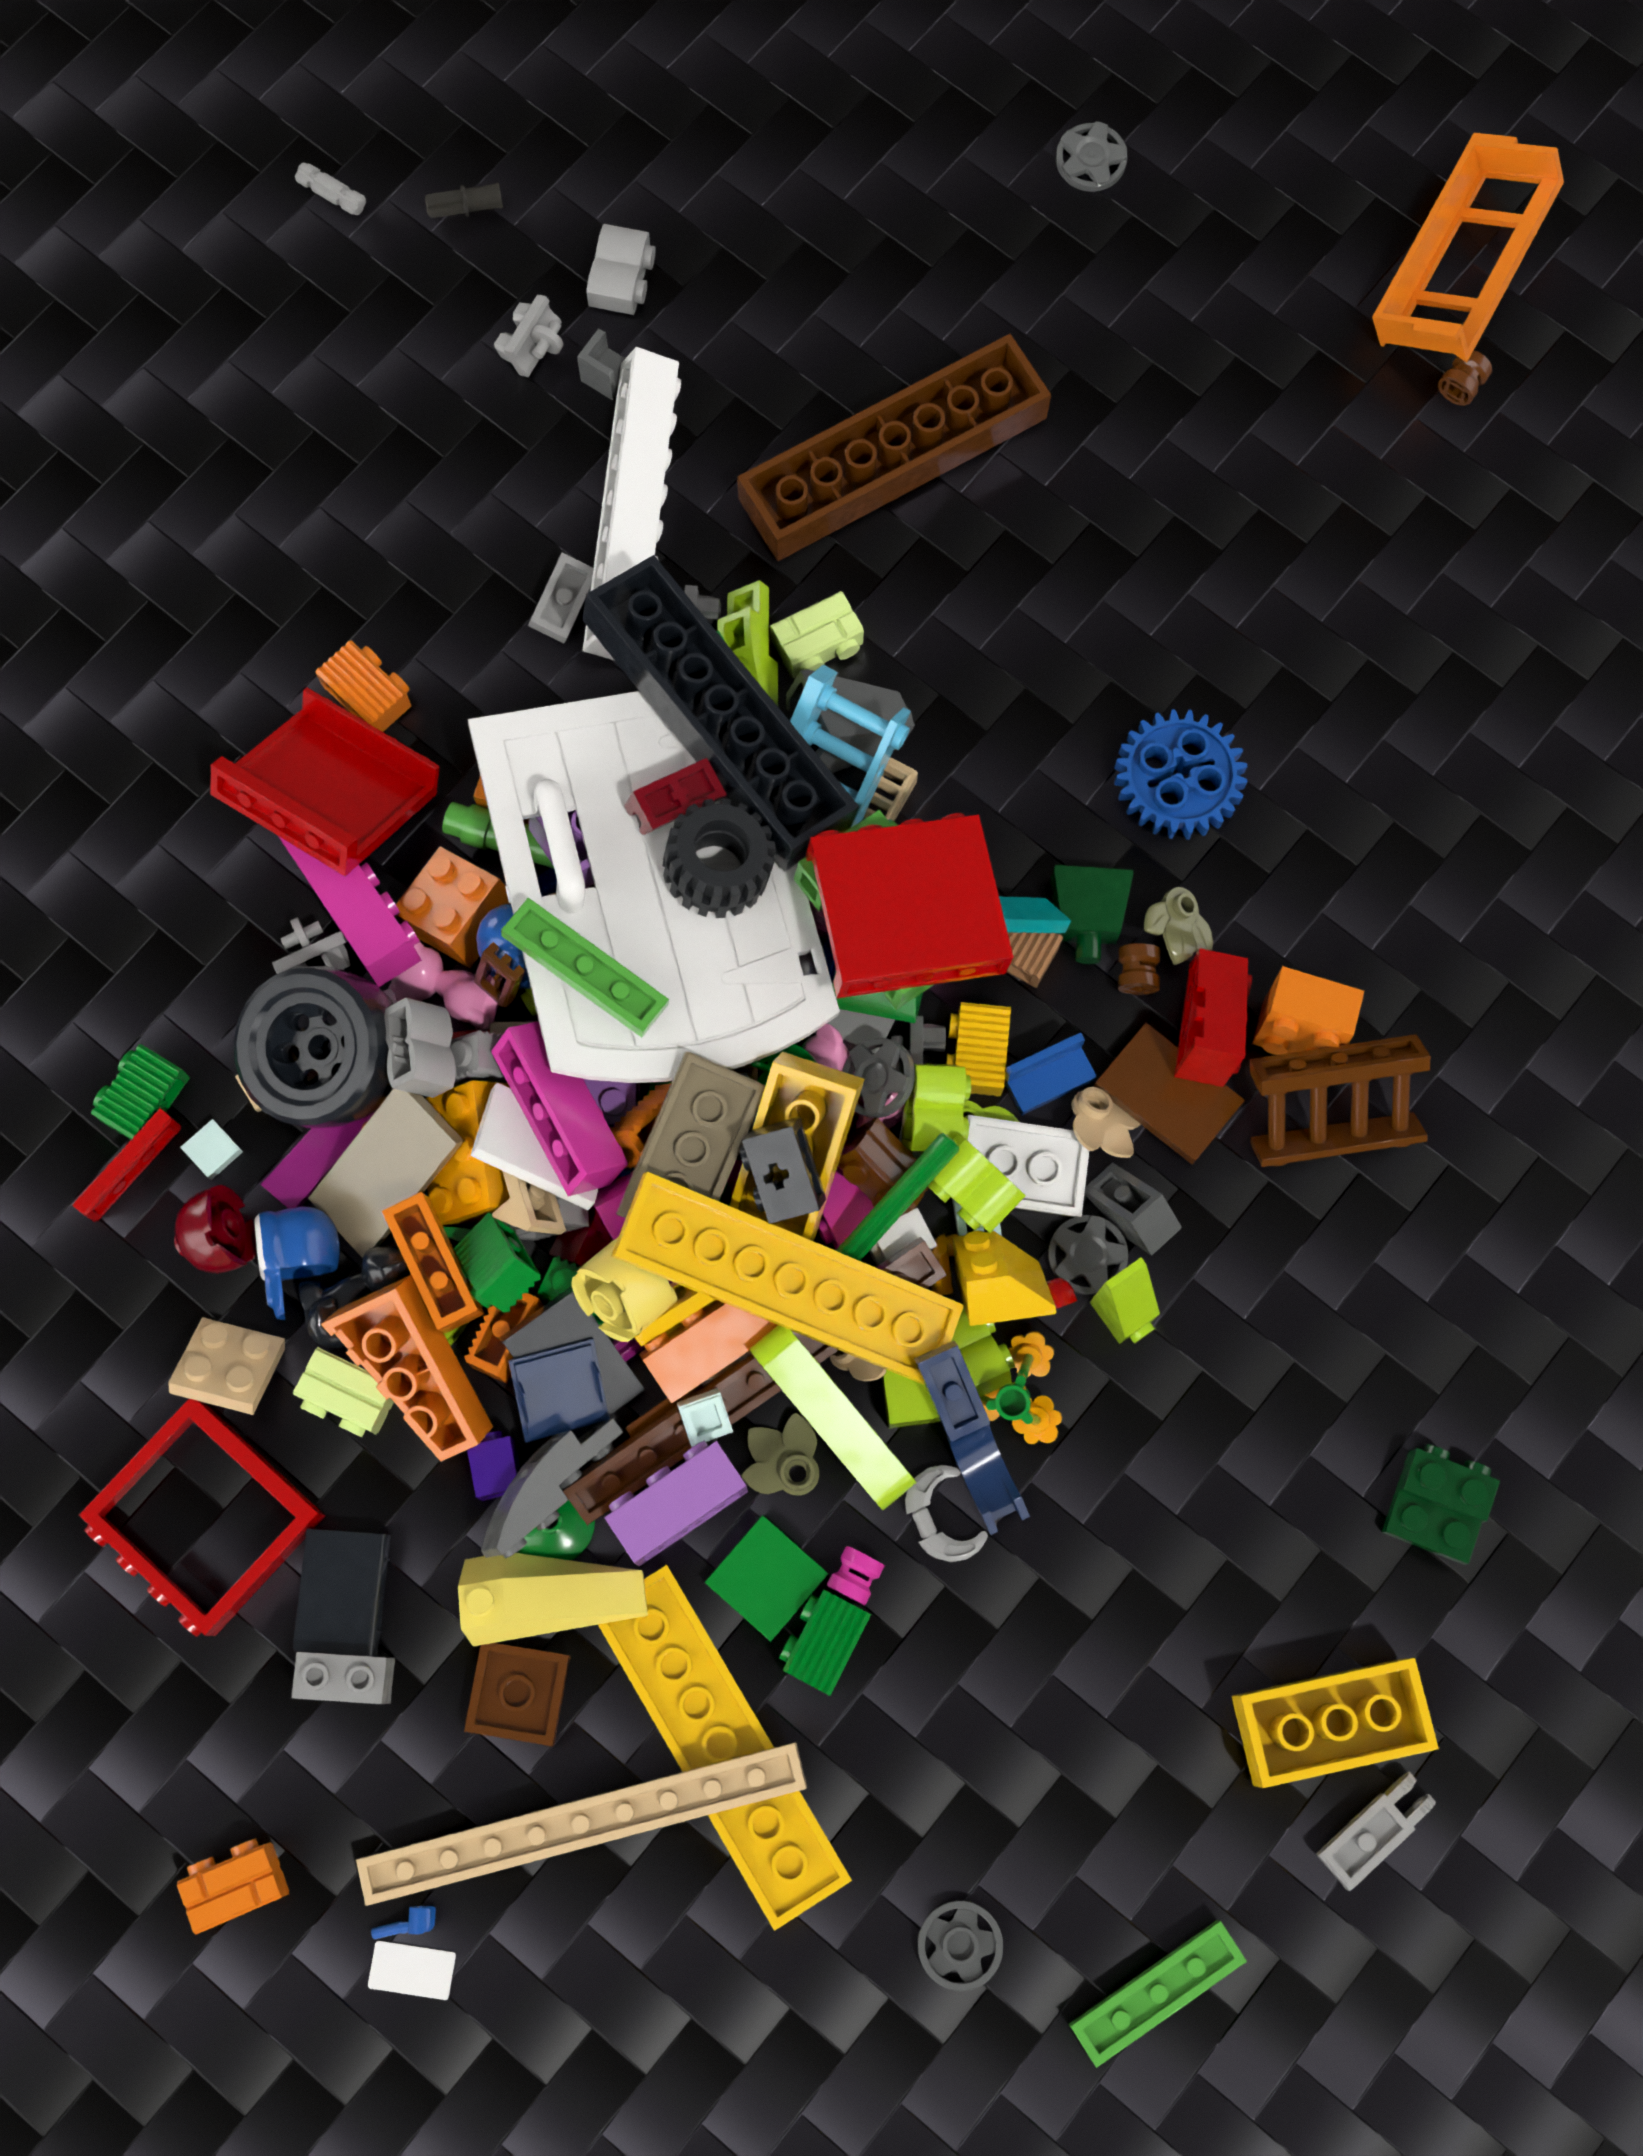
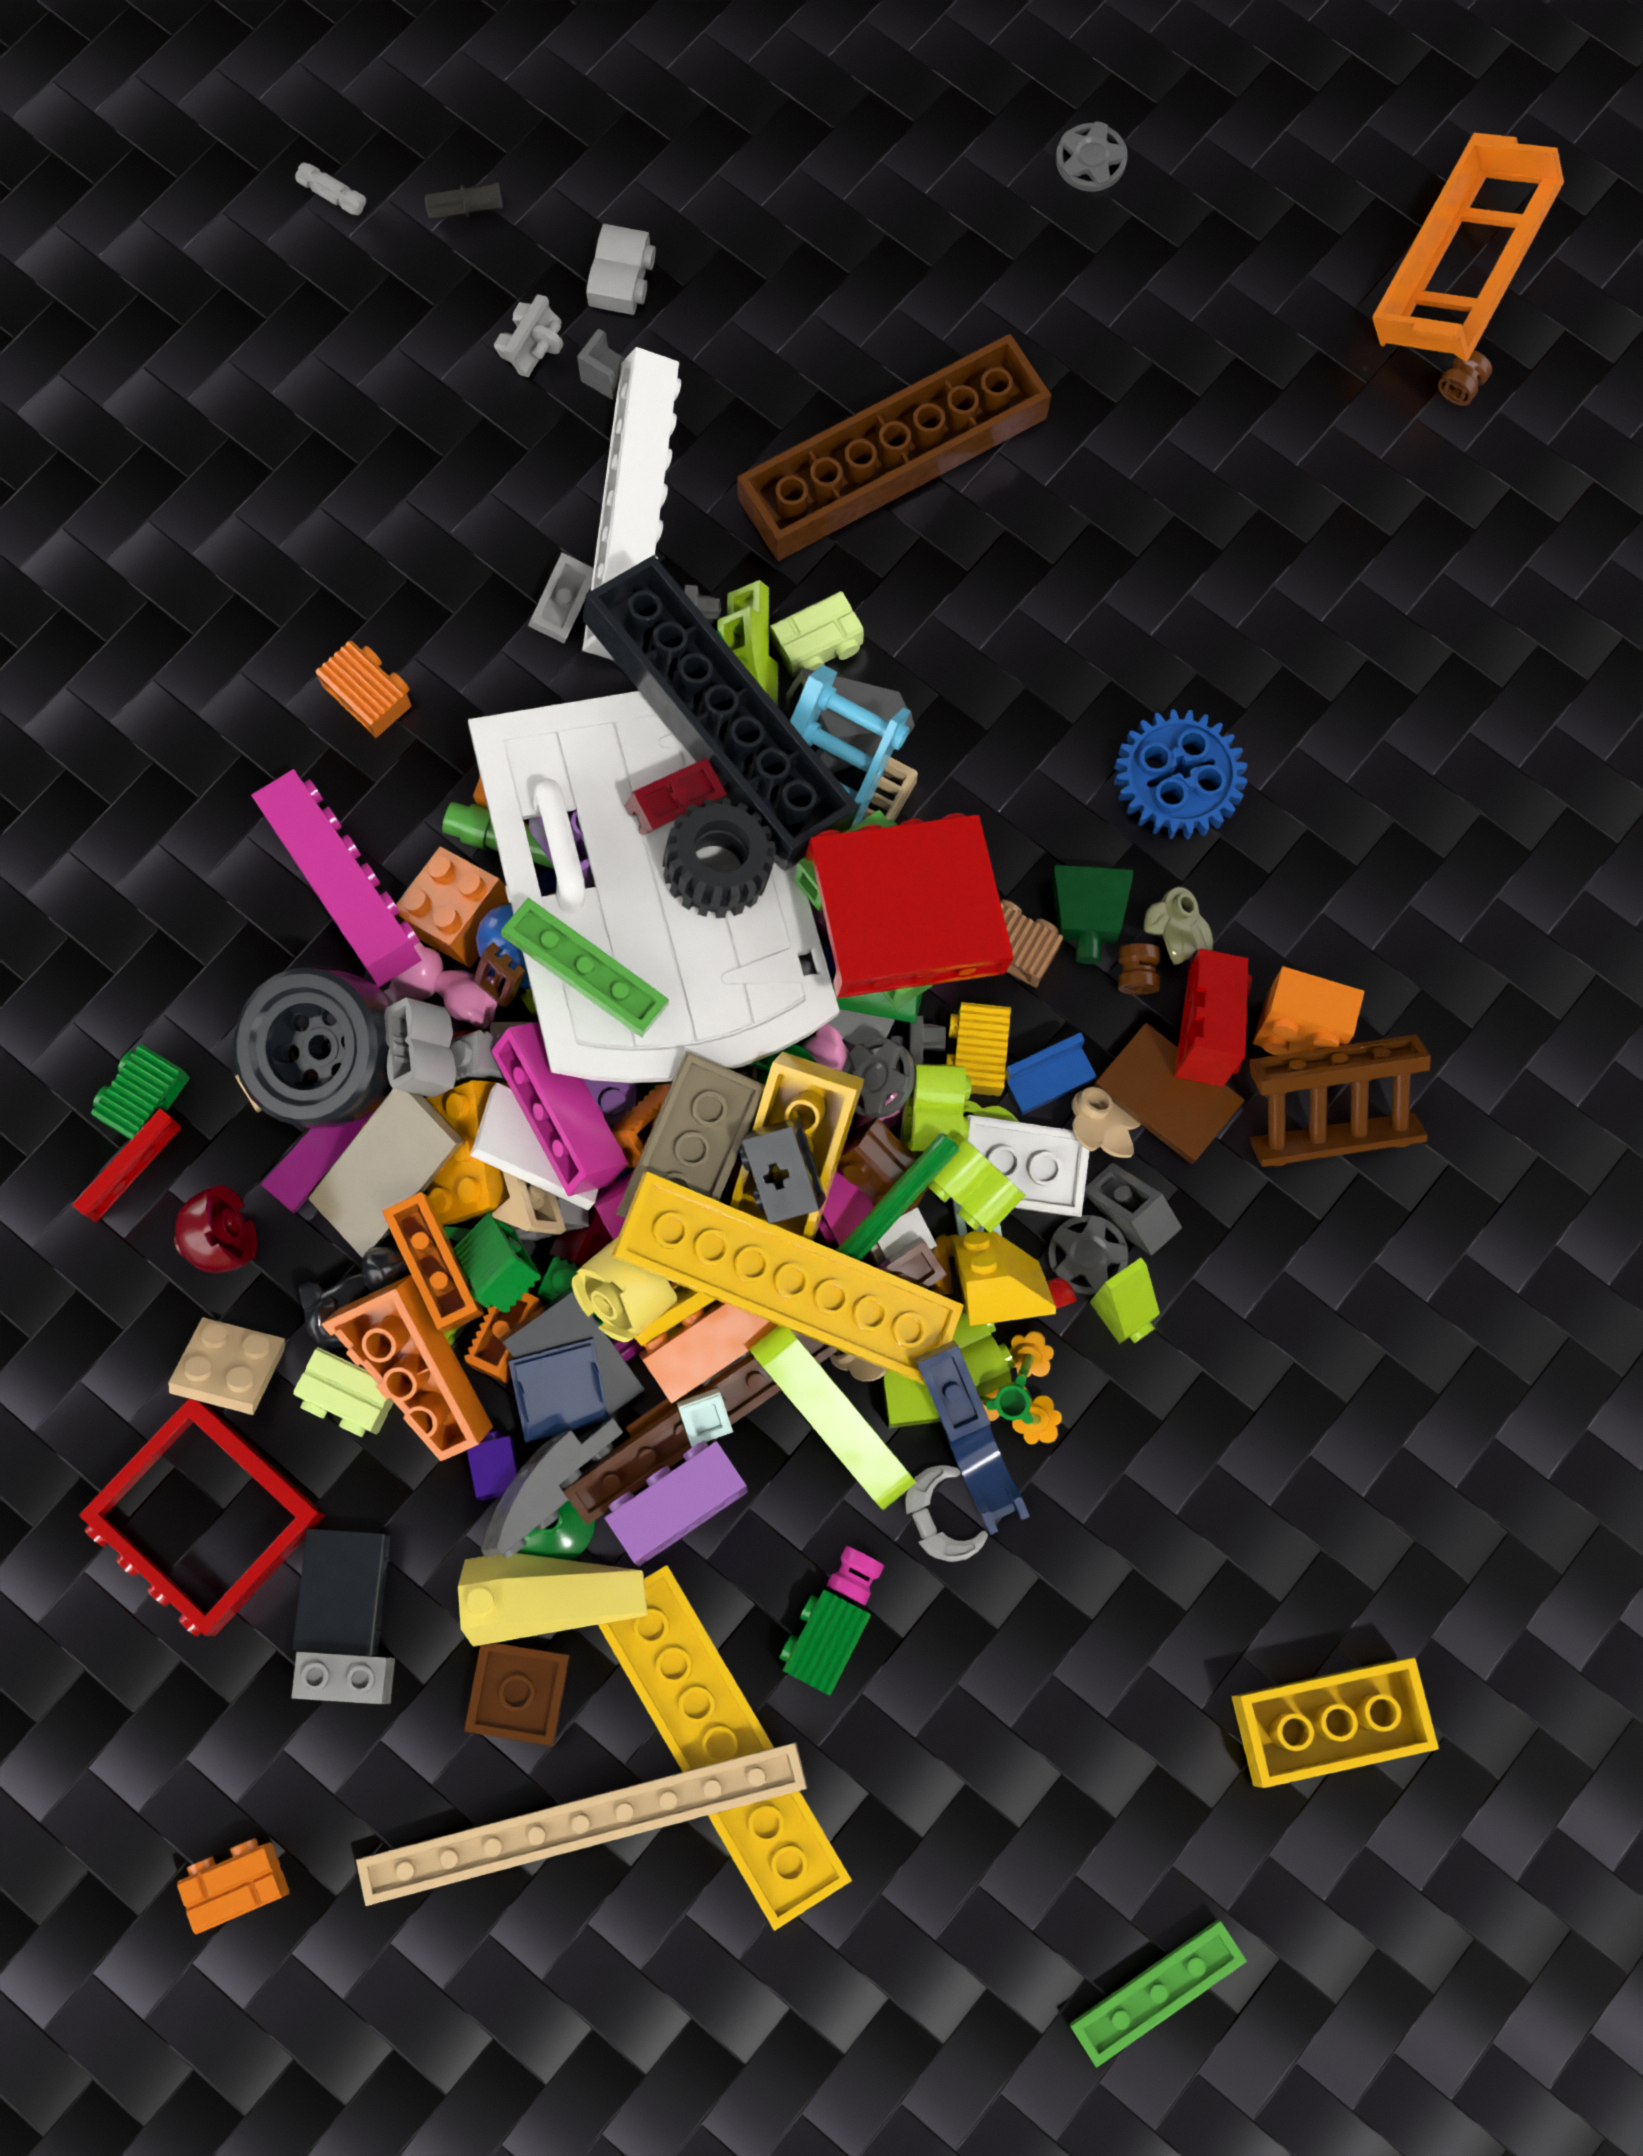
light aqua tile [180,1119,243,1180] -> none
red panel [210,687,440,876] -> none
blue piece [255,1207,340,1320] -> none
light grey hips [272,917,351,974] -> none
white sticker [368,1941,456,2000] -> none
blue hand [371,1906,436,1940] -> none
green tile [705,1515,829,1642] -> none
olive plate [742,1413,819,1496] -> none
dark grey wheel [918,1900,1003,1991] -> none
teal tile [999,896,1071,933] -> none
light grey hinge [1316,1772,1436,1891] -> none
dark green plate [1382,1444,1500,1565] -> none

